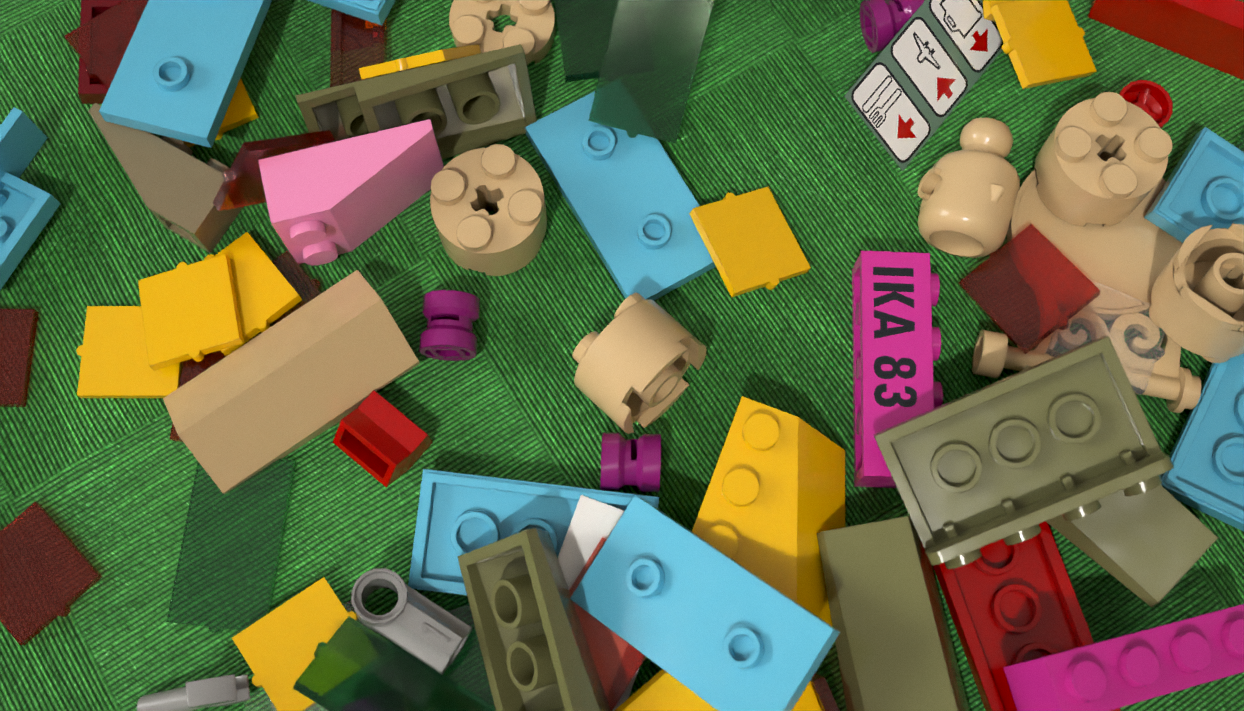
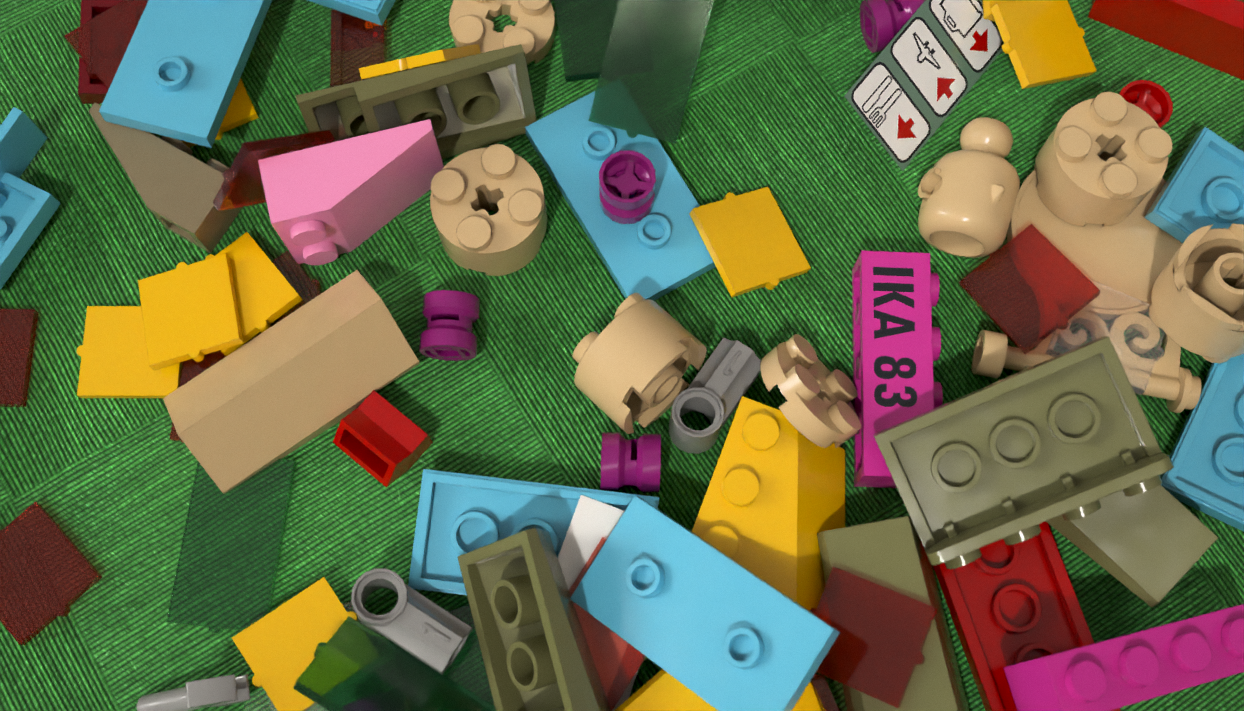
none -> magenta wheel [599,150,656,224]
none -> light grey piece [669,337,761,454]
none -> tan plate [760,334,861,448]
none -> clear red piece [809,567,938,708]

